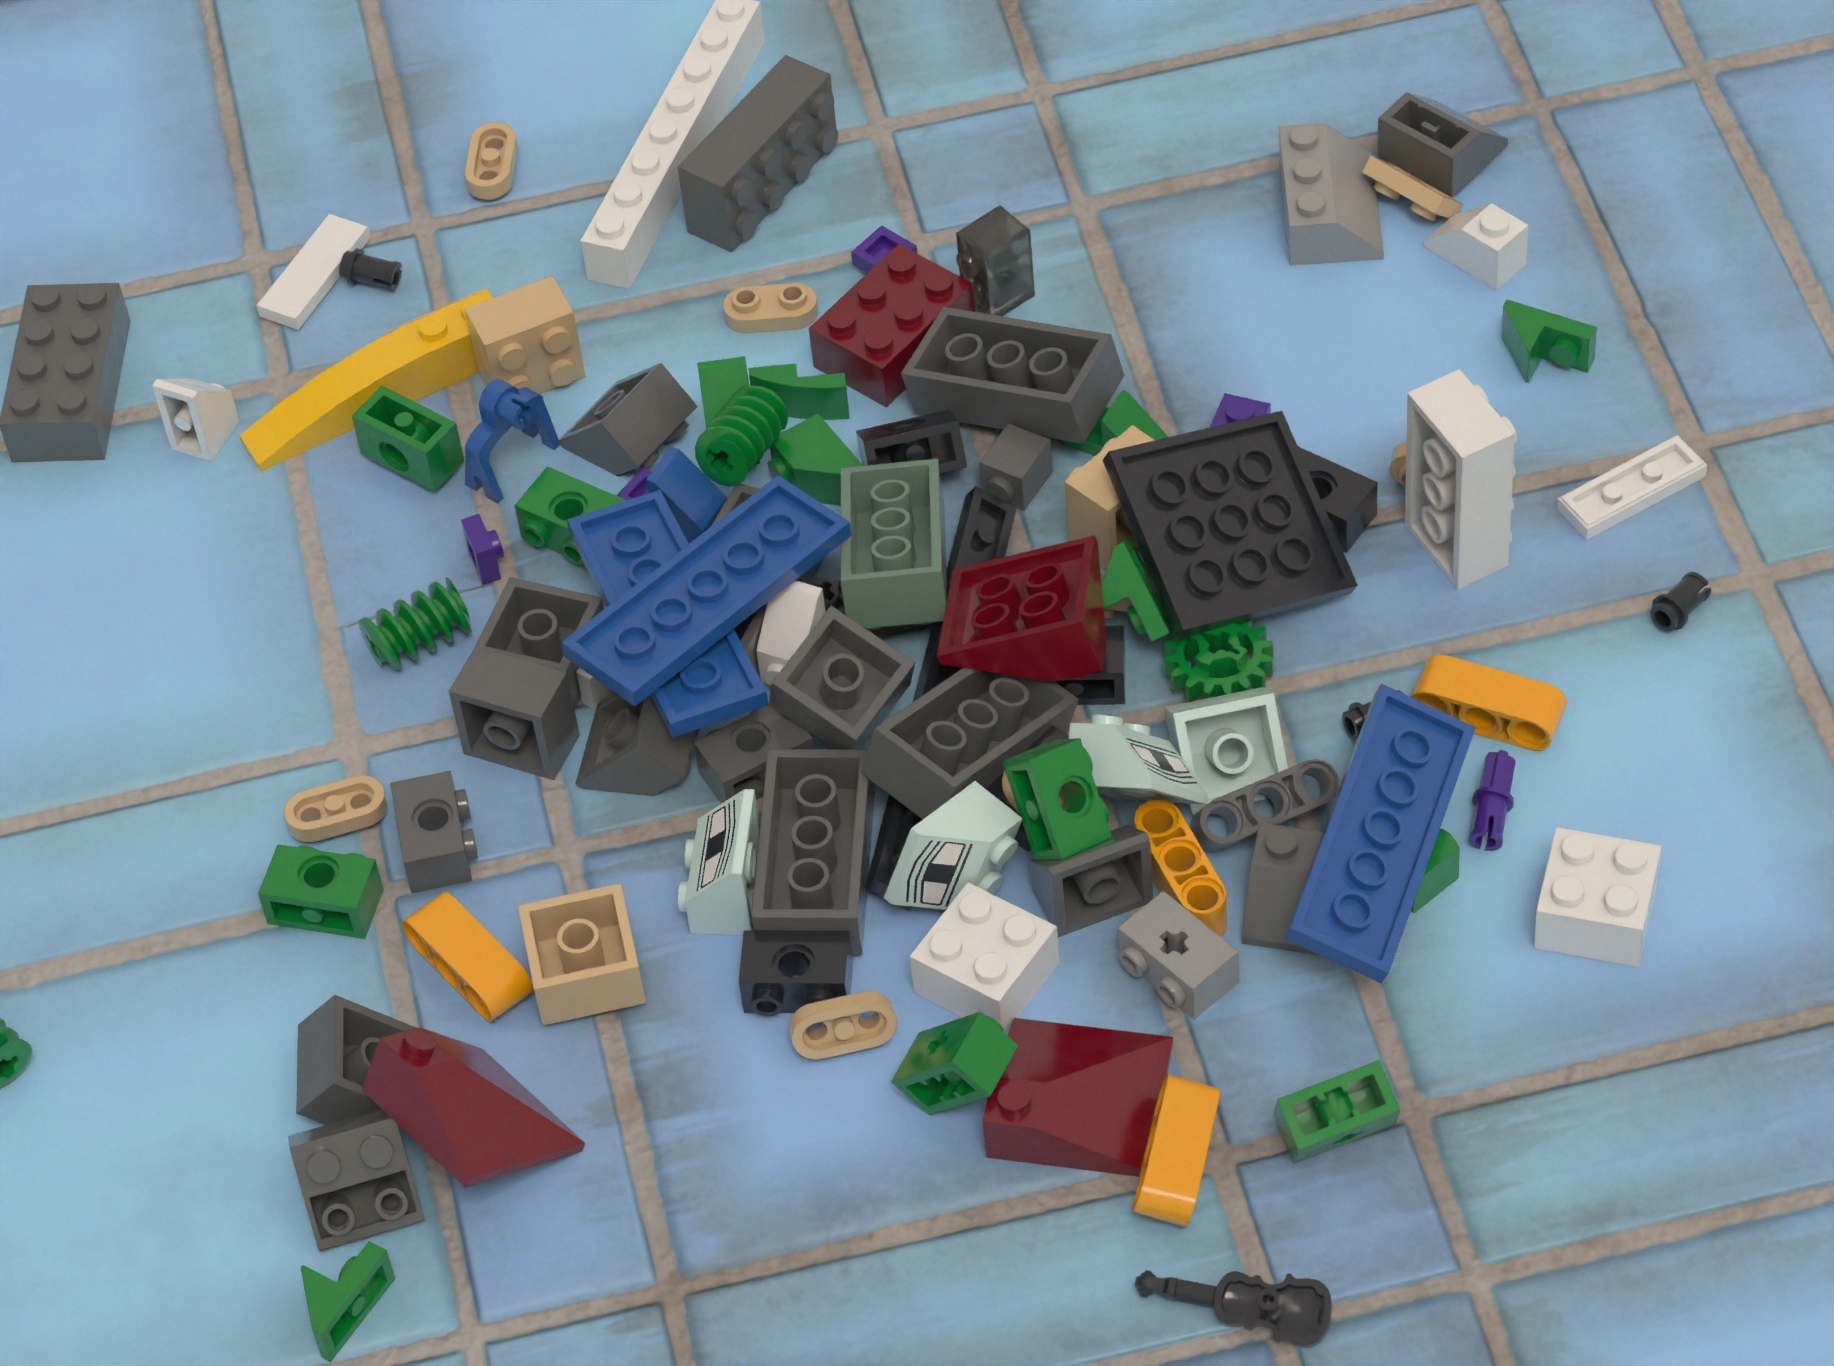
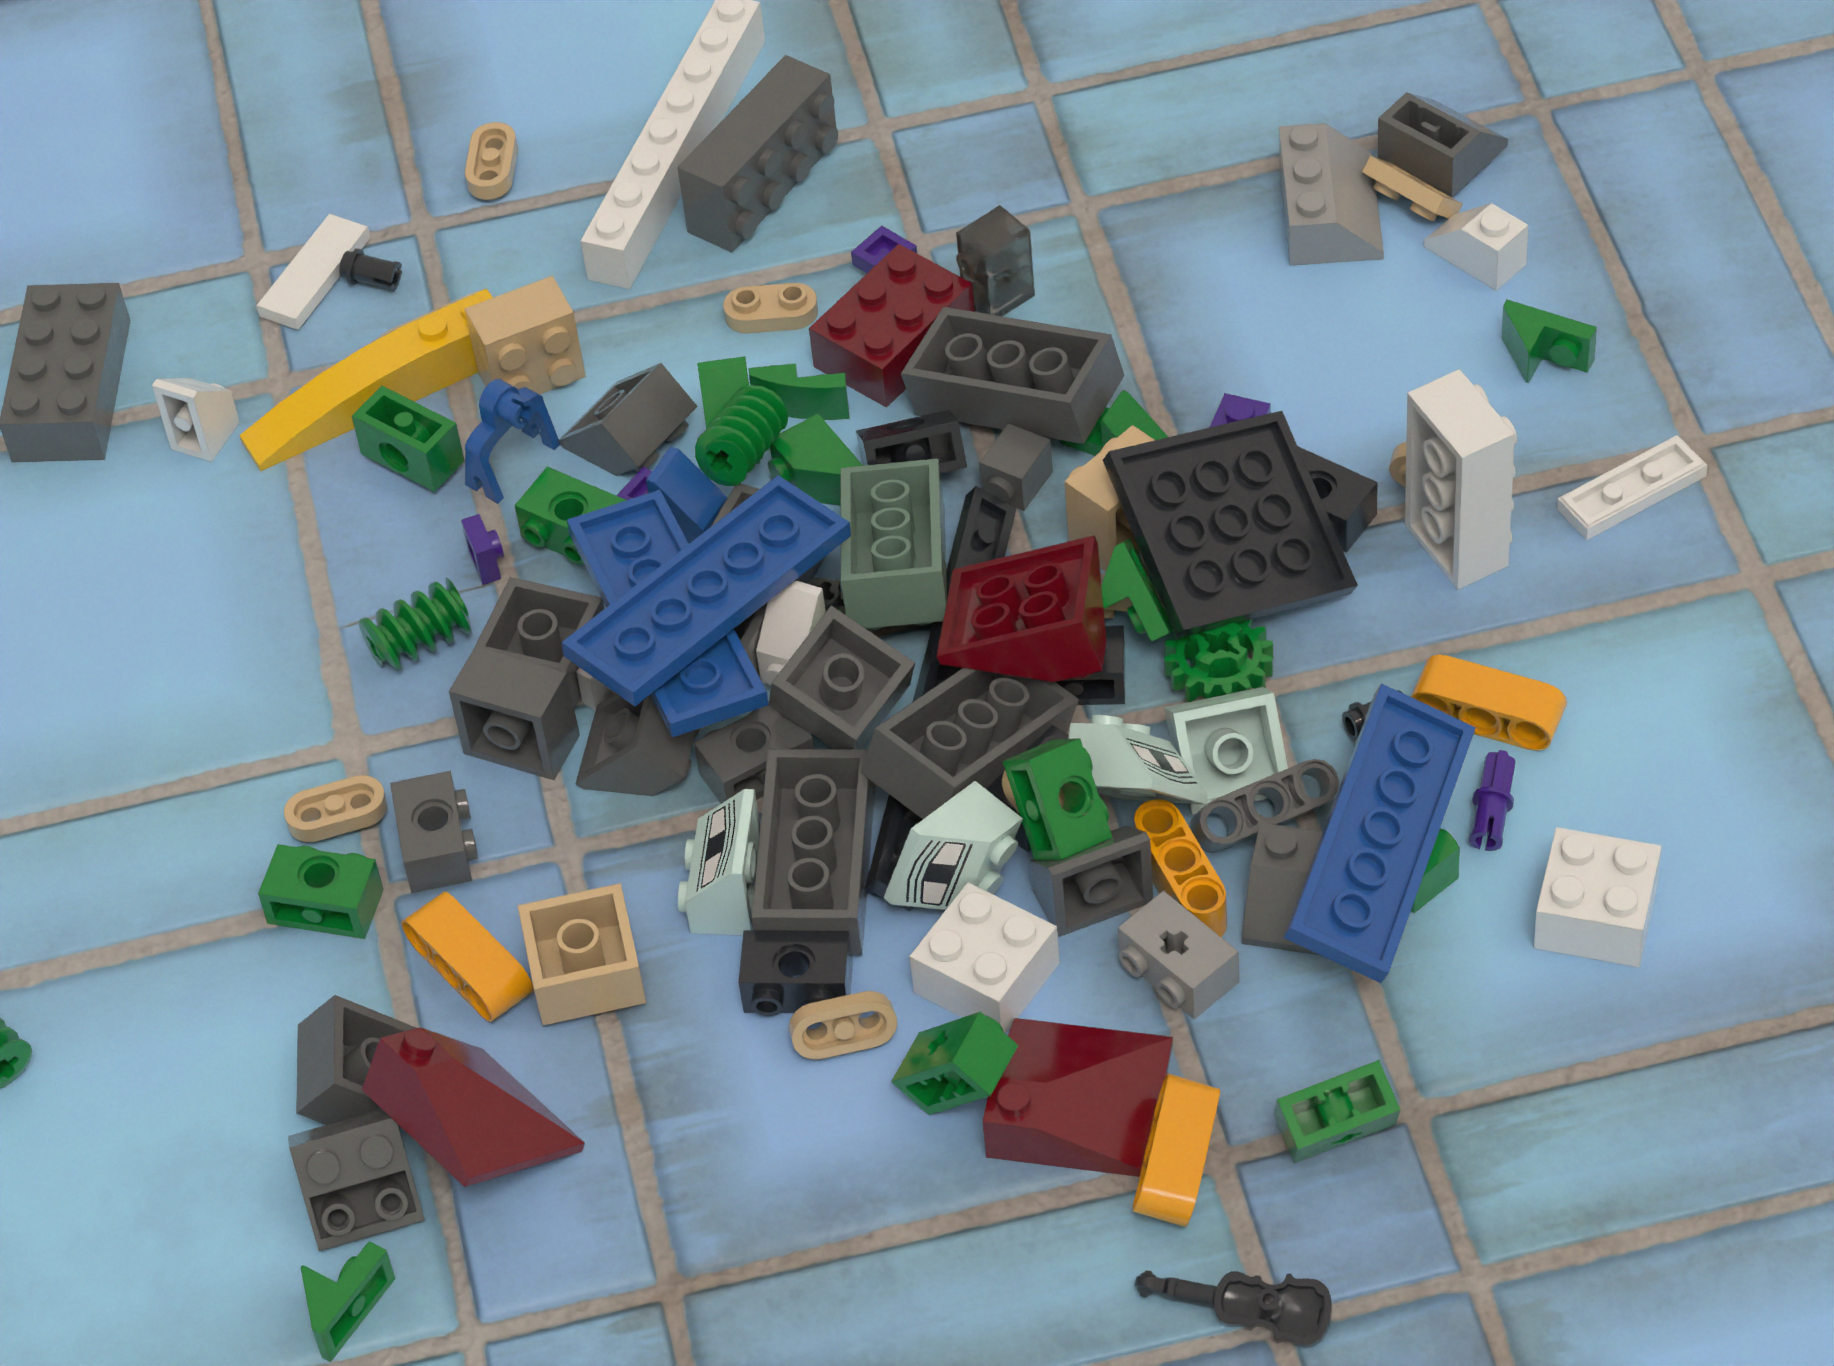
black pin [1650,572,1711,631] -> none

